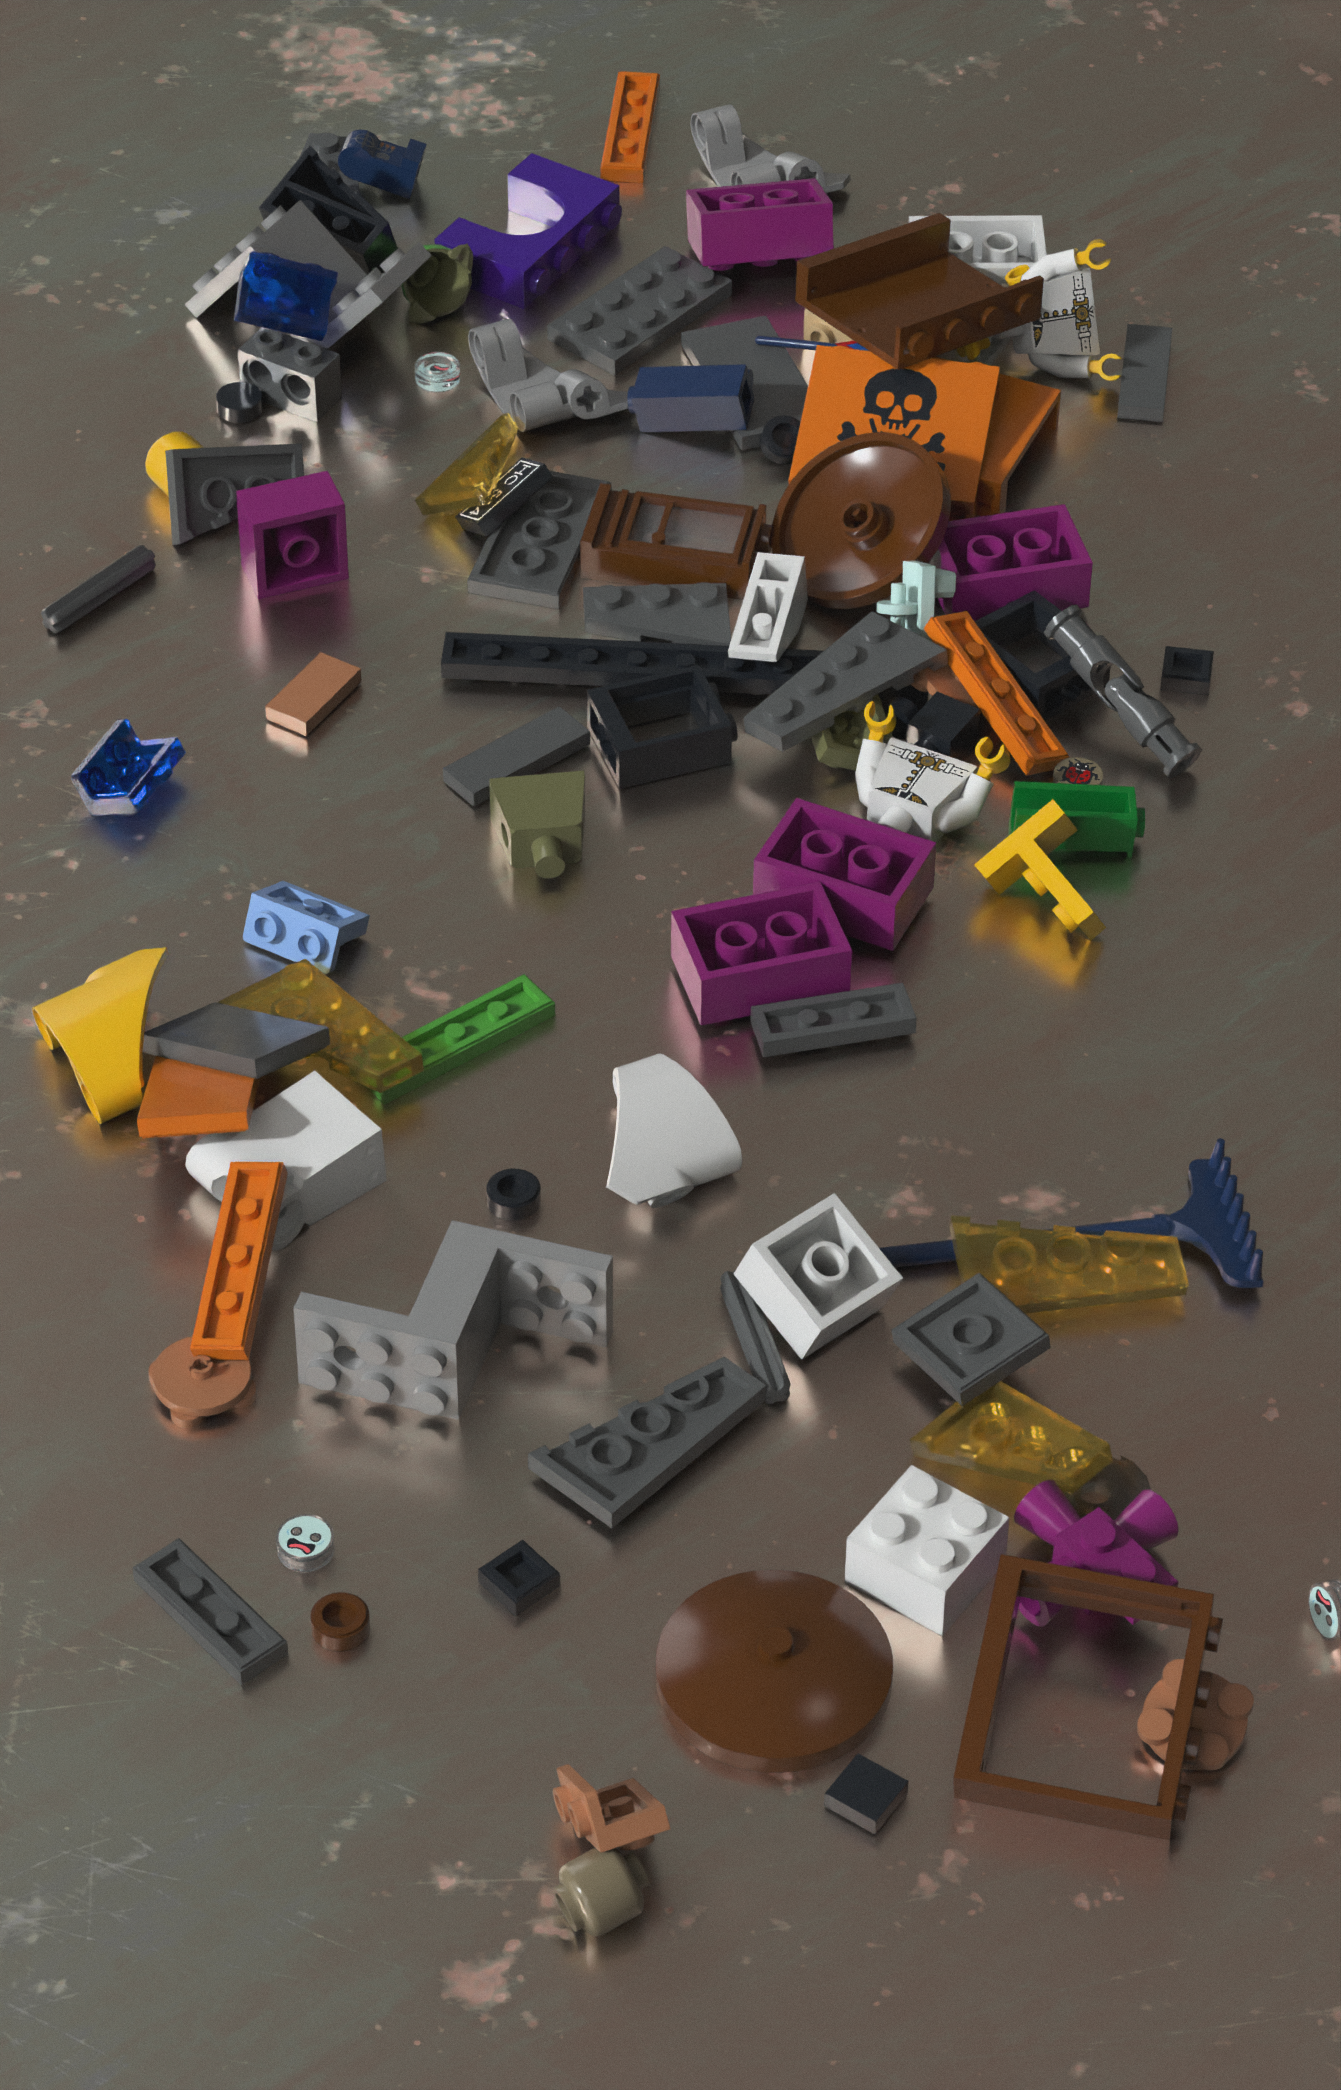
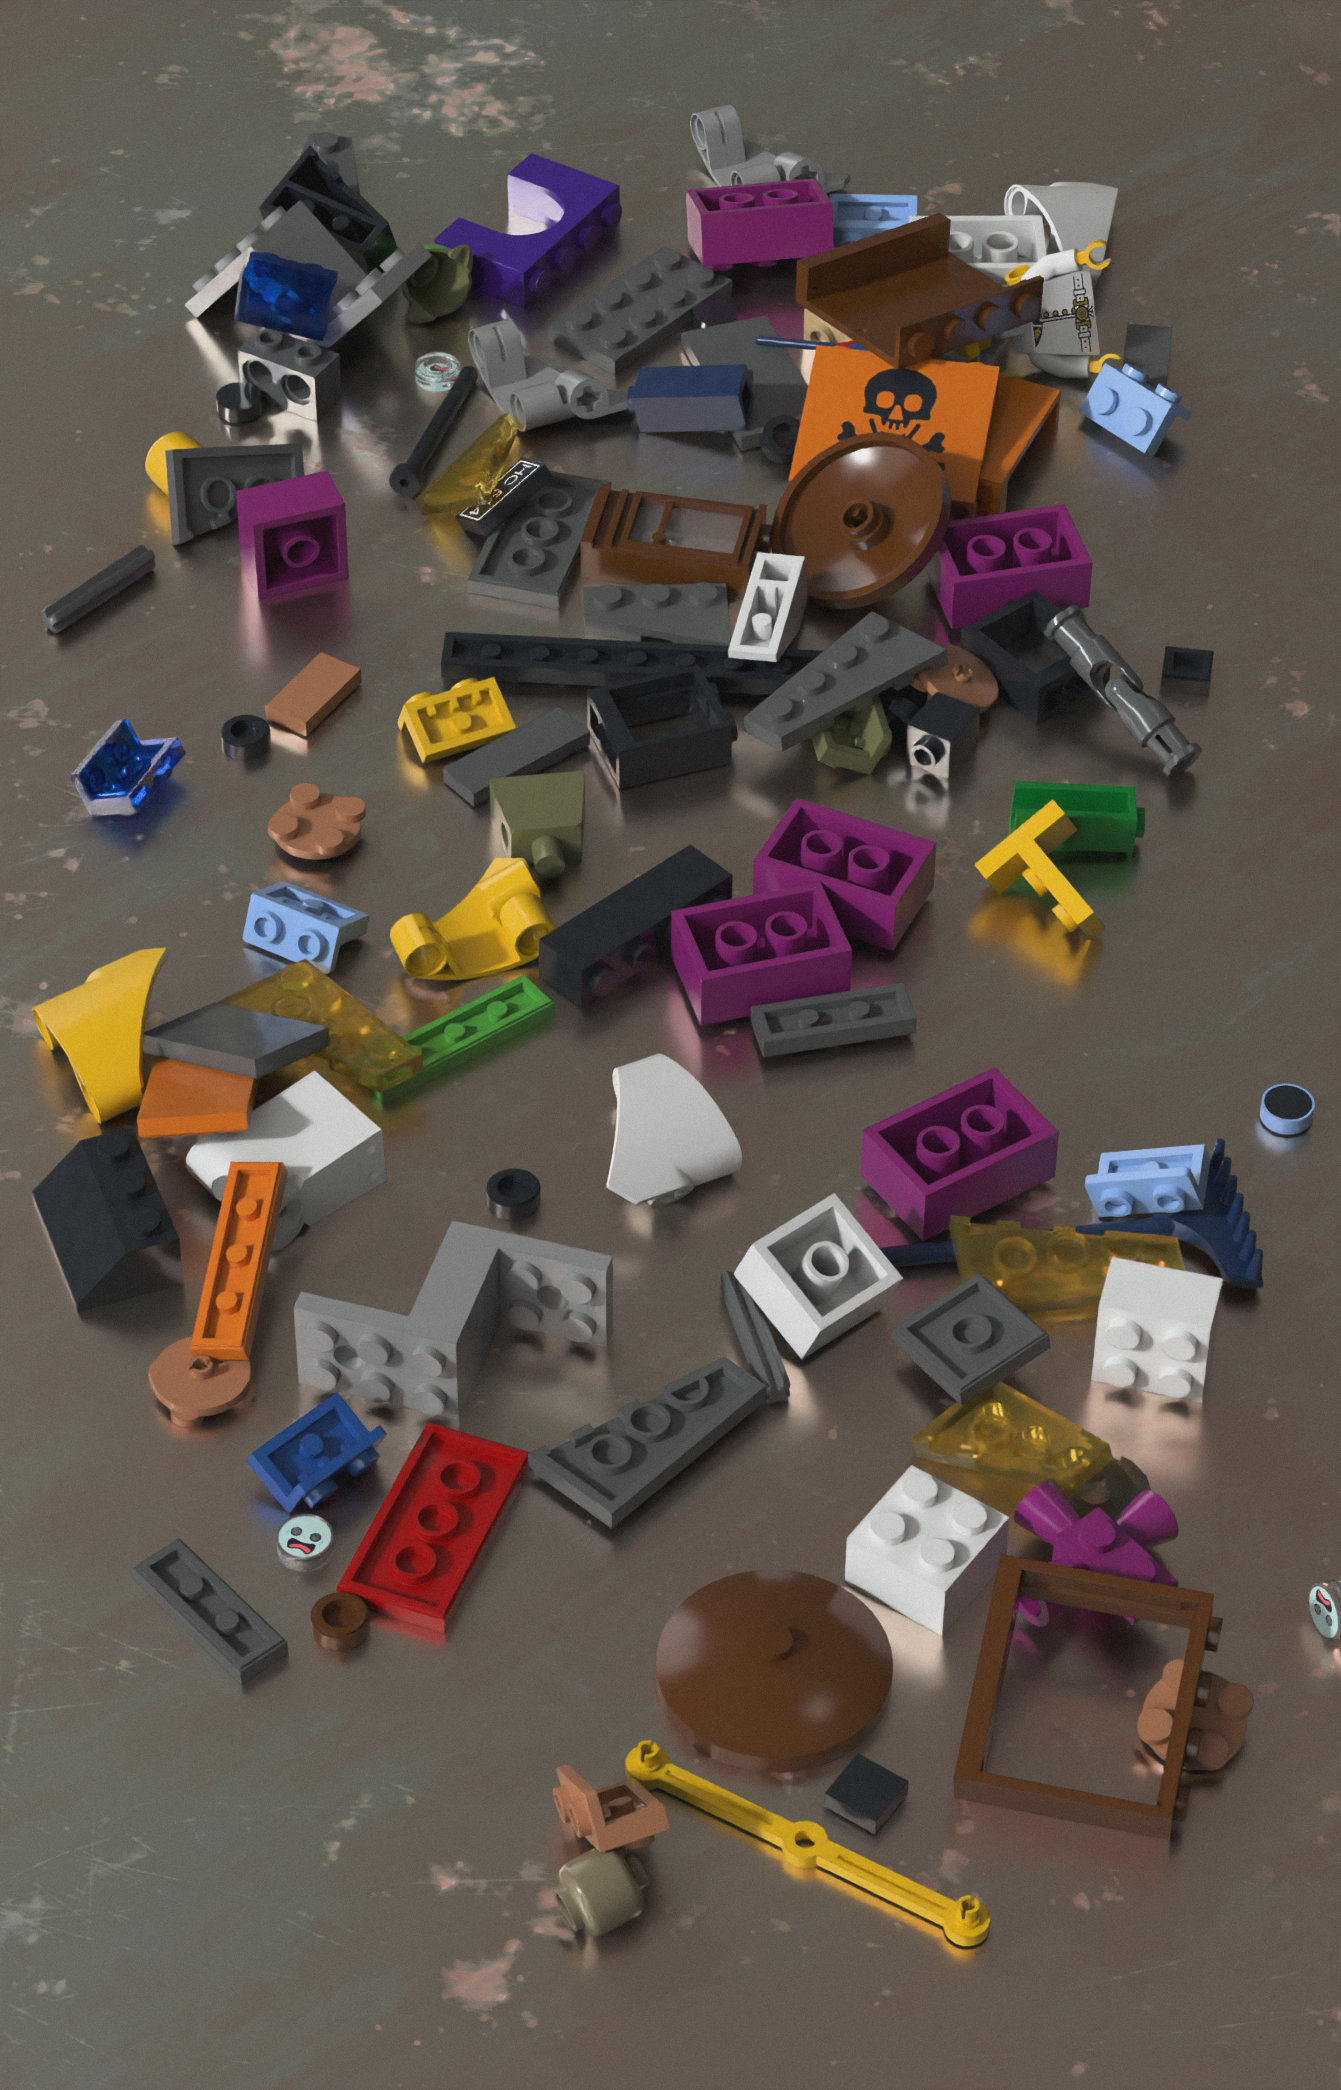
dark blue leg [338,129,427,199] -> none
black tile [478,1539,561,1616] -> none
orange tile [600,71,660,183] -> none
white torso [855,701,1010,842] -> none
light aqua hips [877,561,956,641] -> none
orange tile [924,611,1070,776] -> none
tile [1053,757,1103,785] -> none
none -> black slope [32,1127,184,1312]
none -> black tile [221,715,271,760]
none -> blue bracket [246,1392,387,1514]
none -> nougat piece [268,783,366,860]
none -> red tile [336,1422,531,1634]
none -> black bar [389,366,478,497]
none -> yellow panel [390,858,556,981]
none -> yellow bracket [397,677,516,764]
none -> black brick [539,844,733,1009]
none -> yellow piece [625,1740,990,1946]
none -> black tile [693,298,738,329]
none -> light blue bracket [830,194,917,248]
none -> magenta brick [860,1067,1059,1241]
none -> white panel [1004,182,1119,288]
none -> light blue bracket [1078,363,1192,456]
none -> light blue bracket [1084,1144,1211,1217]
none -> white brick [1091,1257,1223,1403]
none -> tile [1260,1084,1315,1135]

